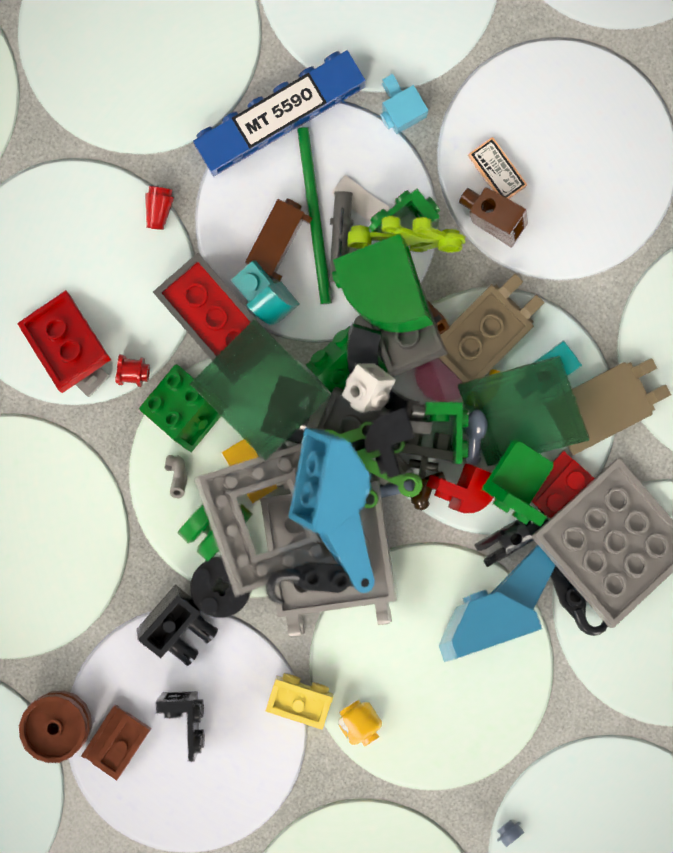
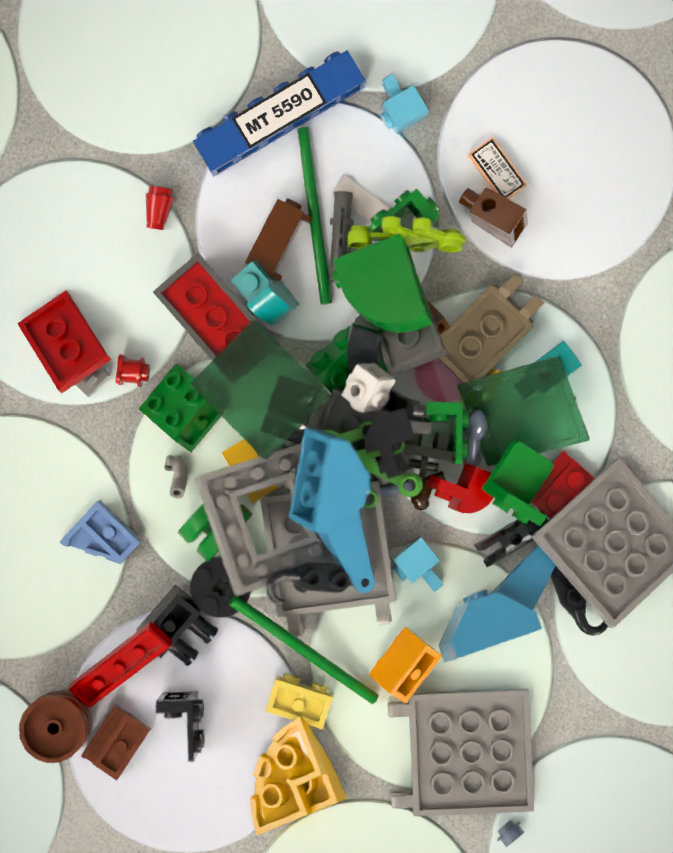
yellow head [338,700,382,747] -> none
dark tan tile [545,358,671,456] -> none
none -> medium blue wing [59,500,143,564]
none -> red tile [68,621,173,709]
none -> green piece [229,596,379,704]
none -> yellow brick [250,717,347,835]
none -> light orange brick [368,627,442,704]
none -> light grey plate [387,689,534,817]
none -> medium azure brick [392,536,444,592]

